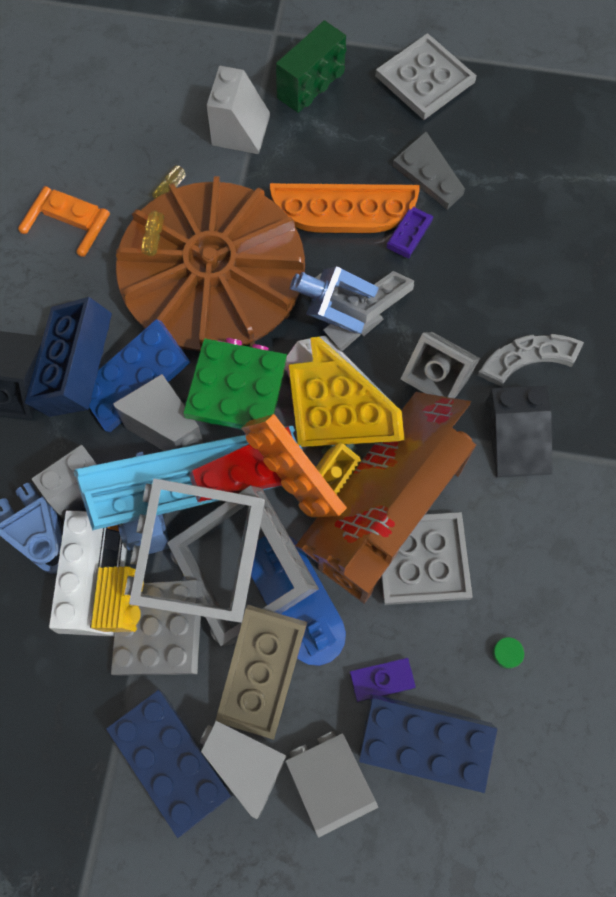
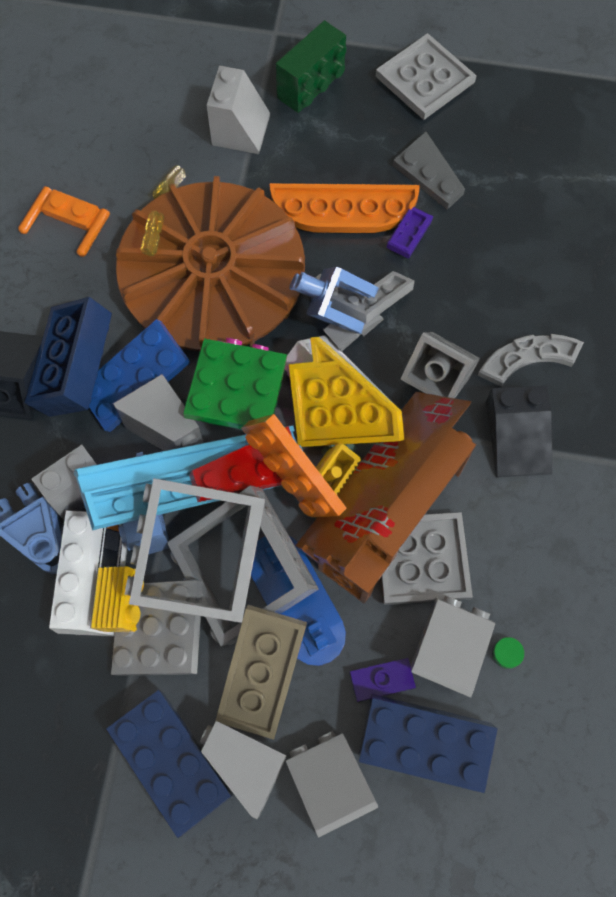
none -> light grey slope [410,595,496,697]

